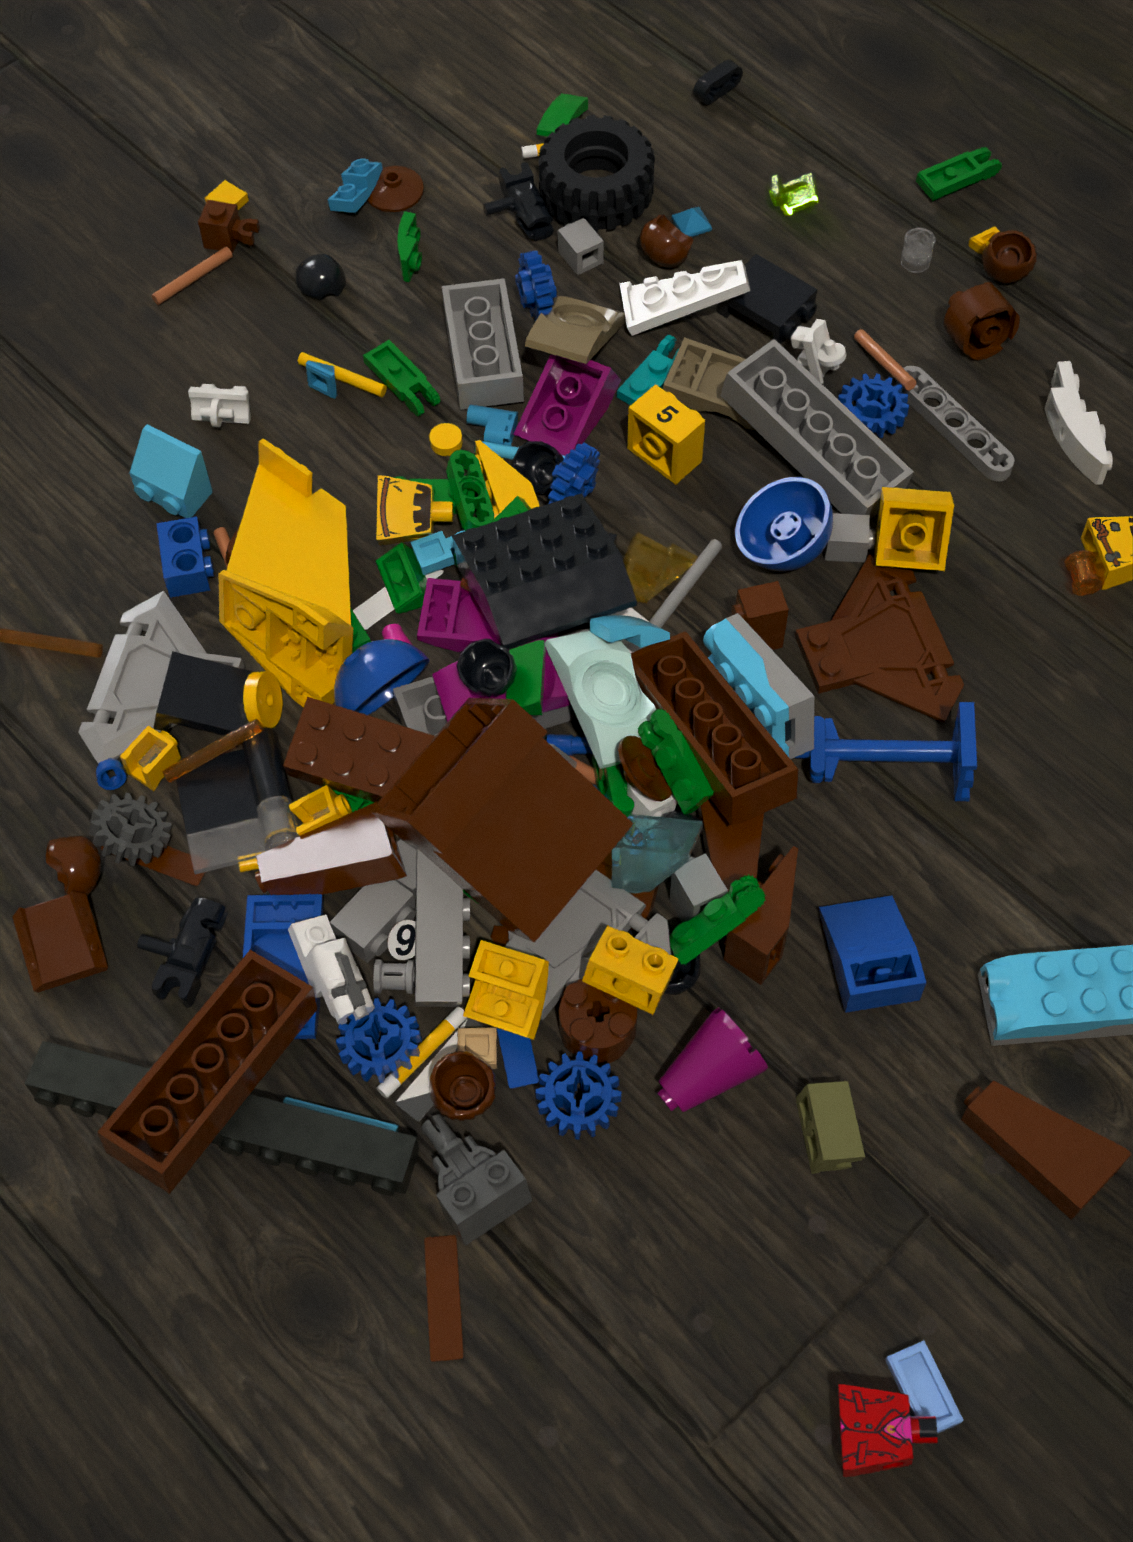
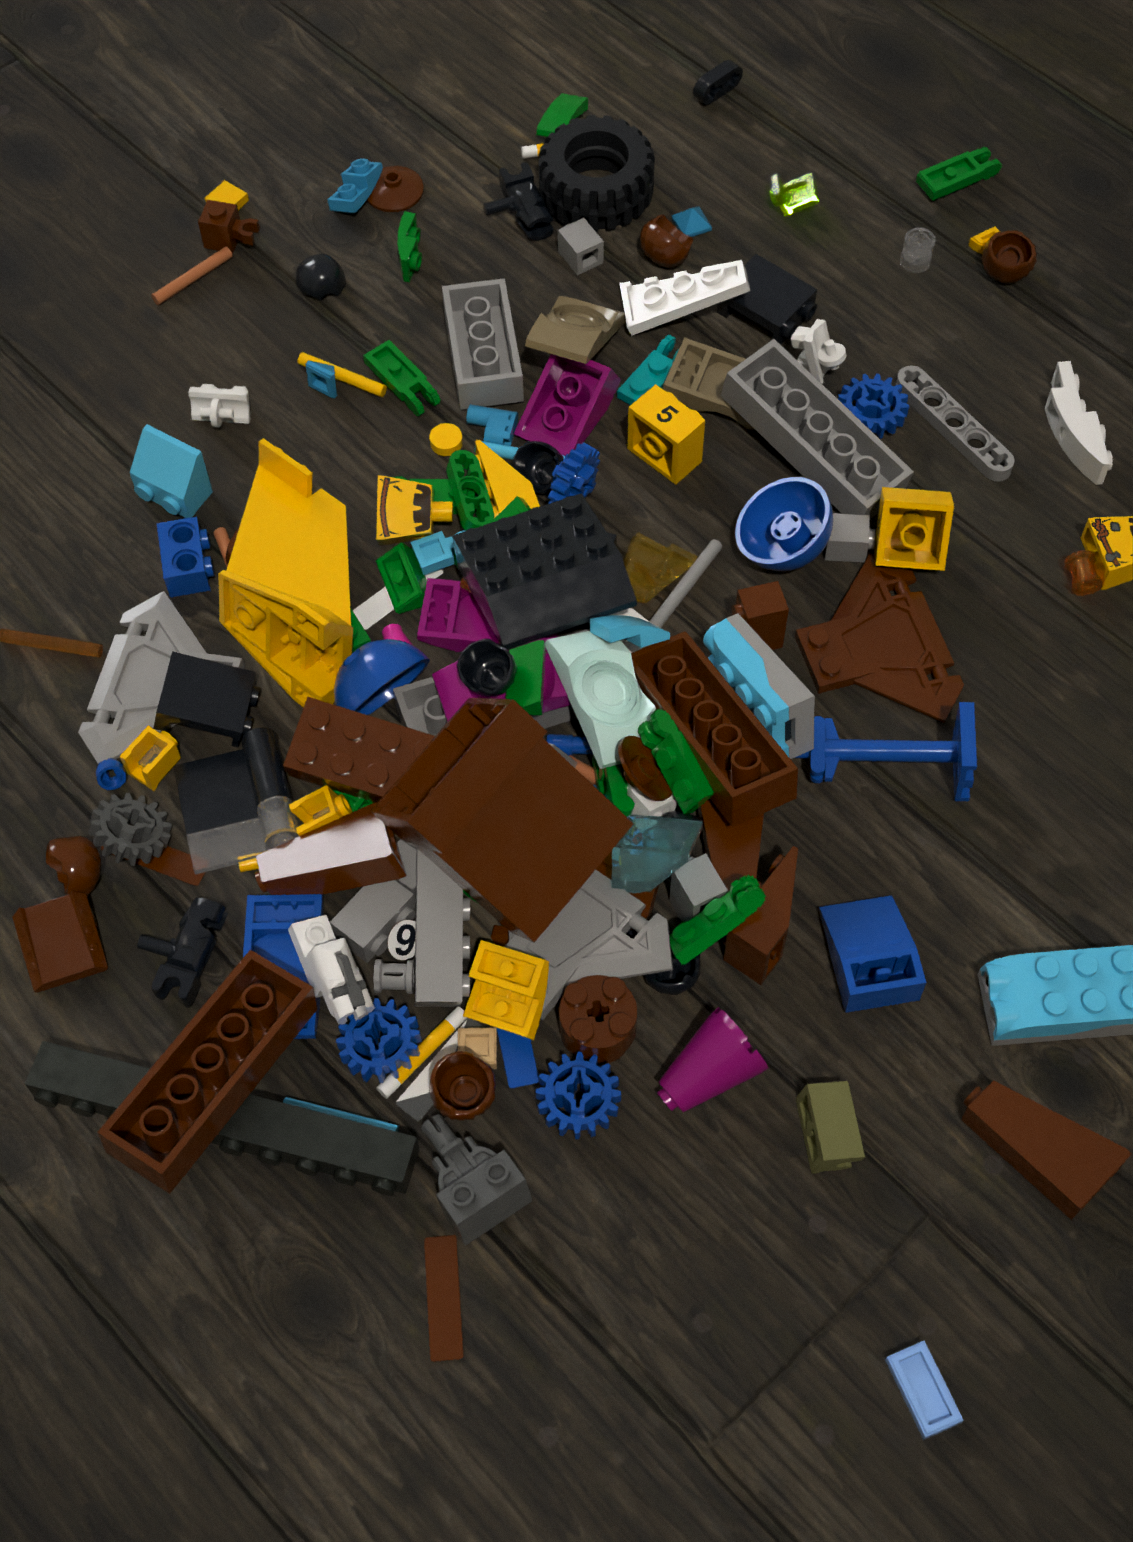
clear orange bar [163,718,264,783] -> none
yellow piece [243,671,283,728] -> none
blue gear [515,250,557,322] -> none
yellow brick [582,925,679,1015] -> none
red torso [838,1385,938,1477] -> none
nougat bar [854,330,916,391] -> none
reddish brown brick [944,282,1020,360] -> none

